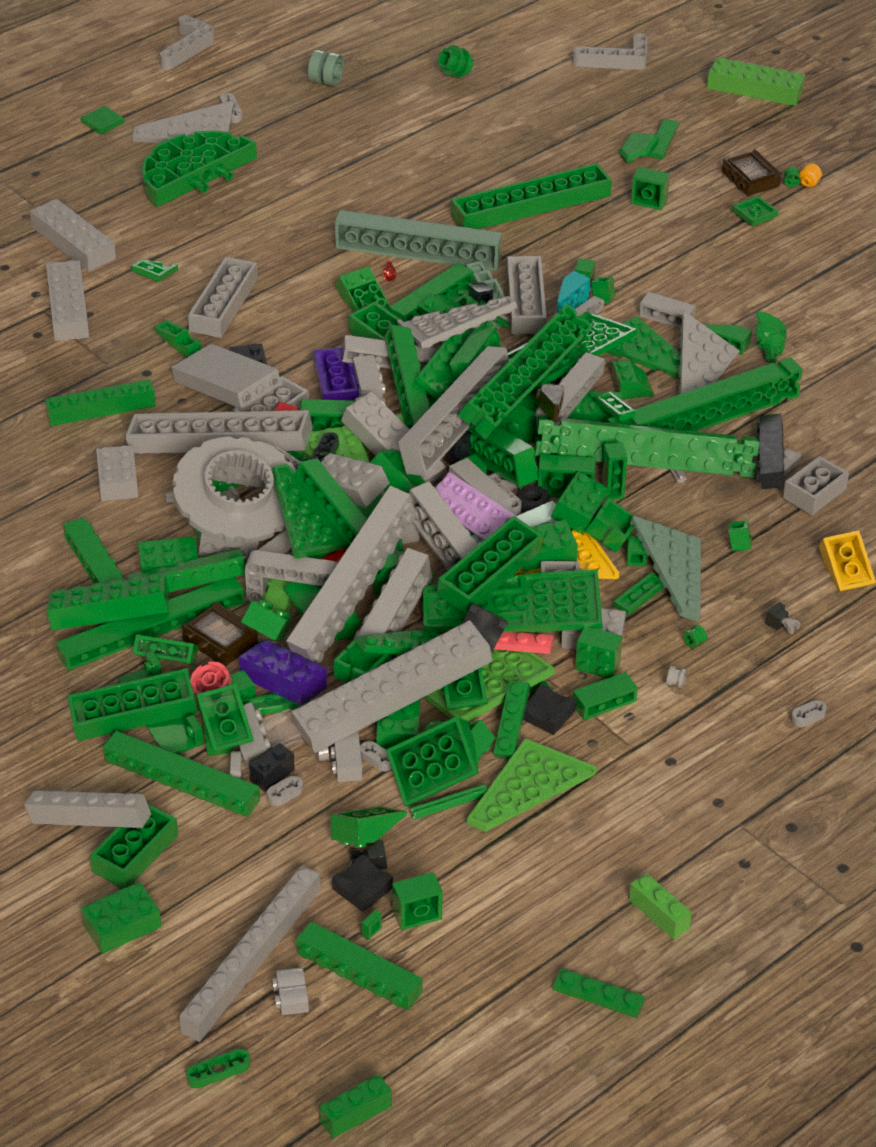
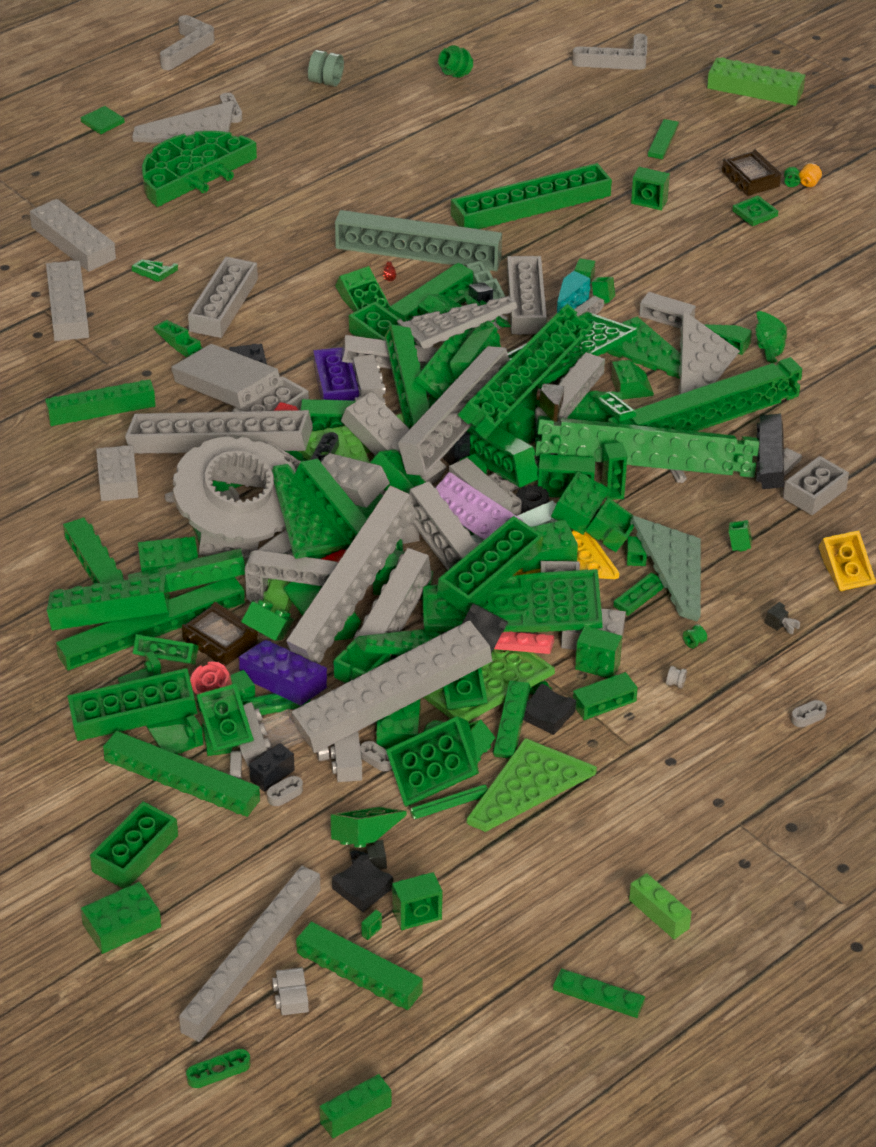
light grey brick [24,790,151,828] -> none
green tile [618,133,659,163] -> none

